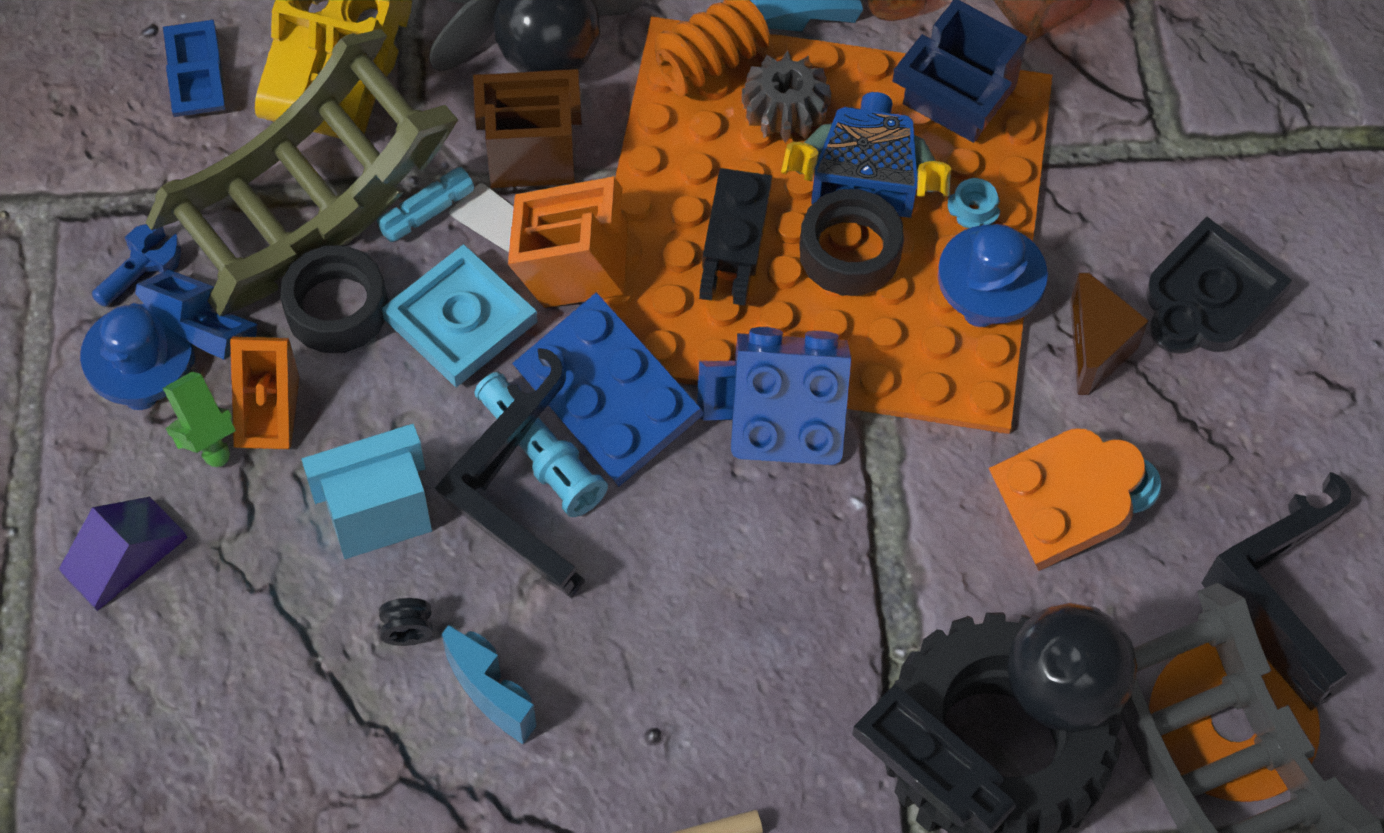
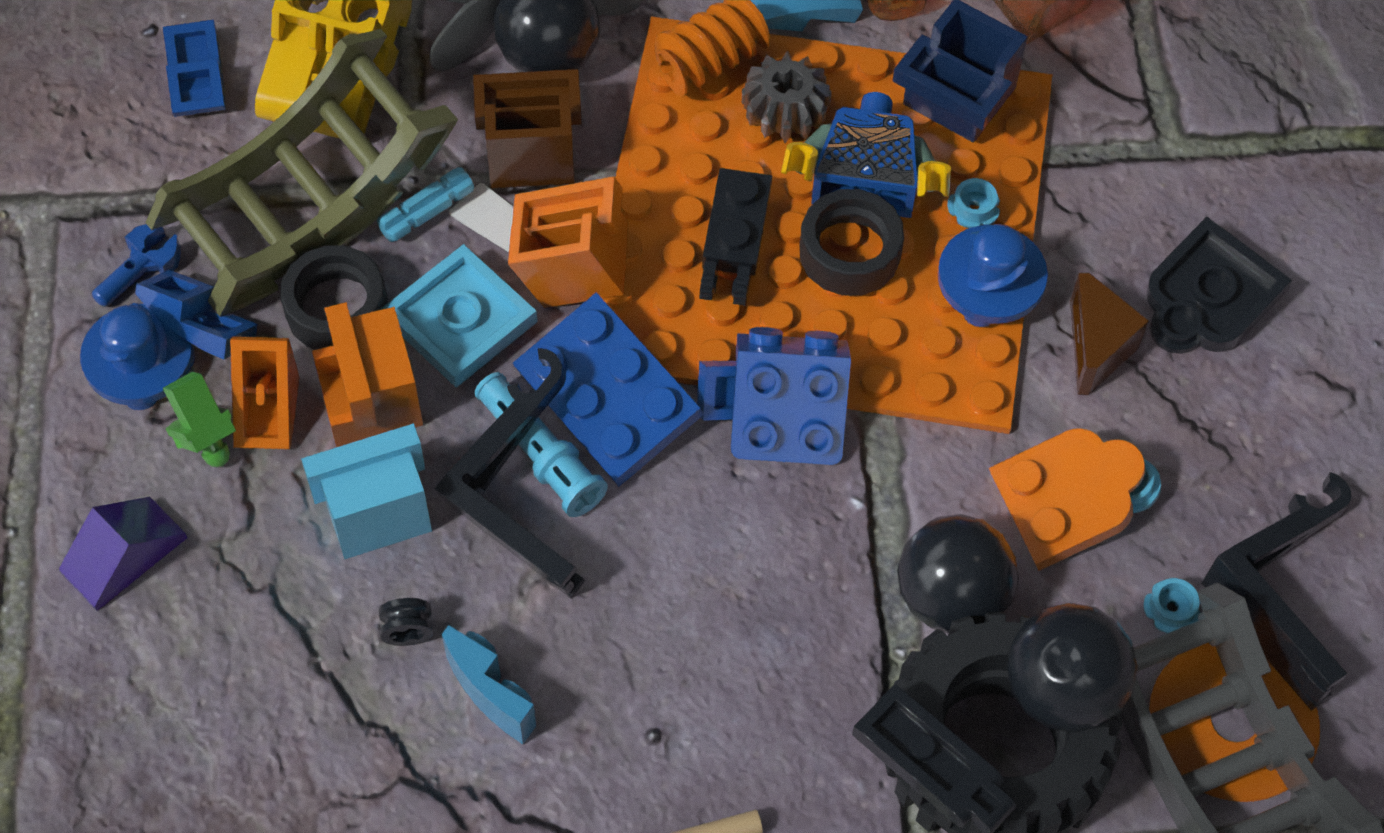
none -> orange plate [312,302,423,447]
none -> black piece [897,514,1019,633]
none -> medium azure plate [1143,578,1201,633]

